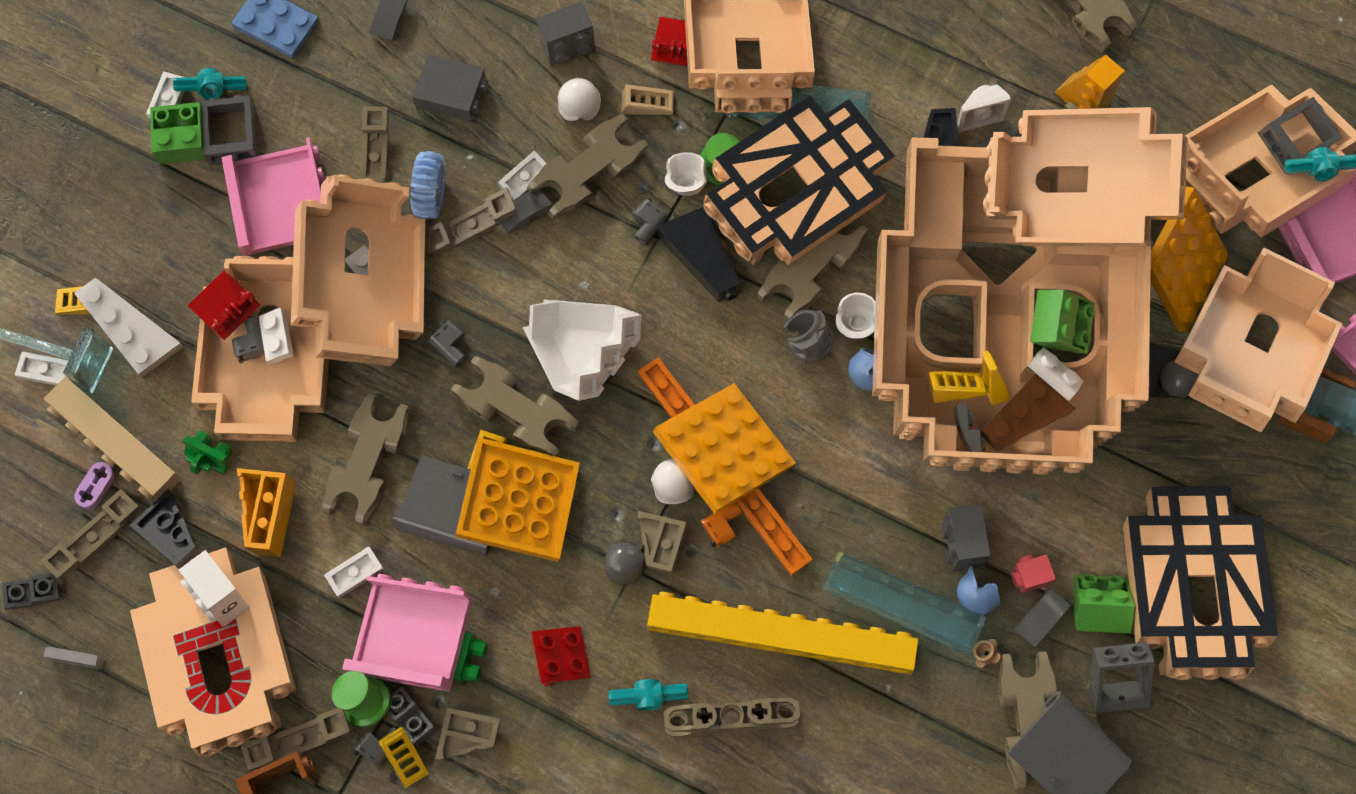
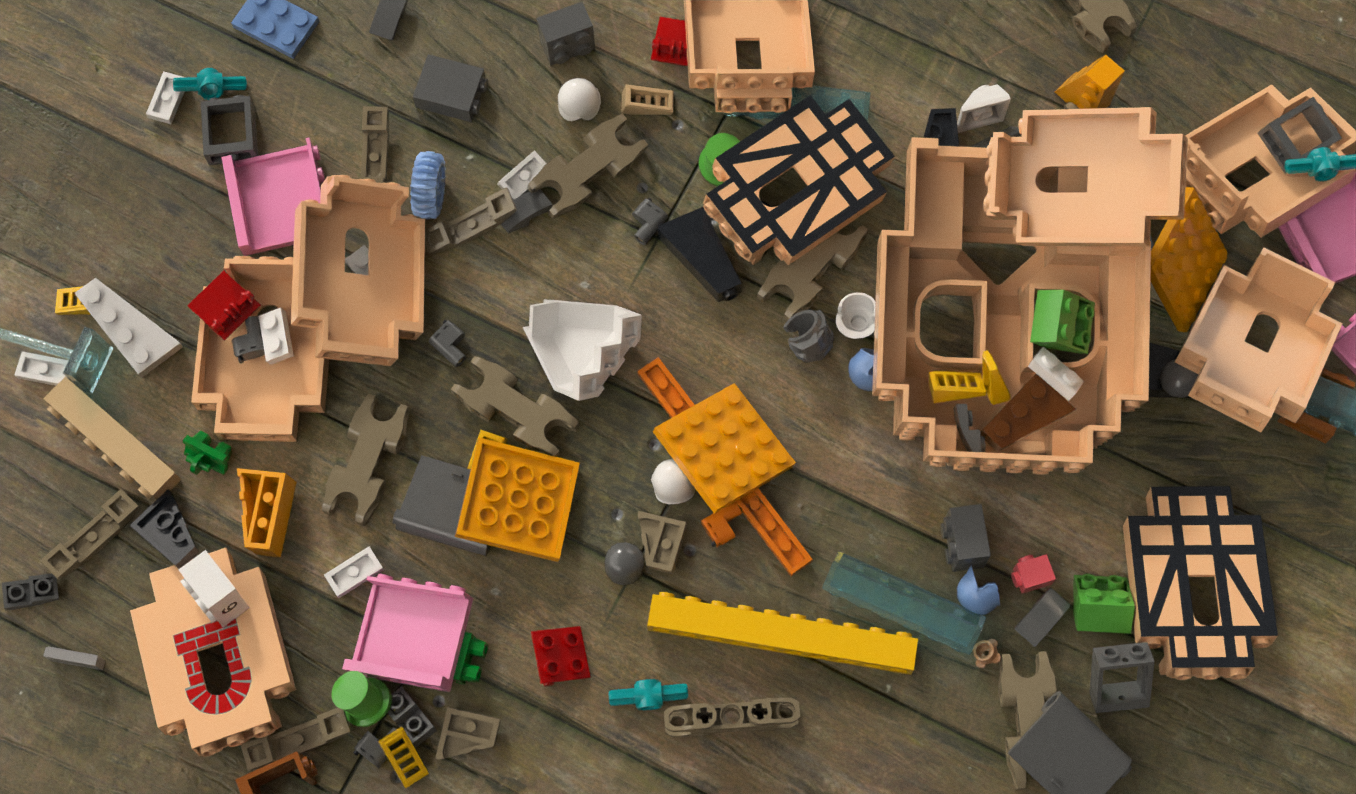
lavender beam [74,462,115,510] -> none
bright green slope [150,102,206,165] -> none
white helmet [665,153,708,196] -> none

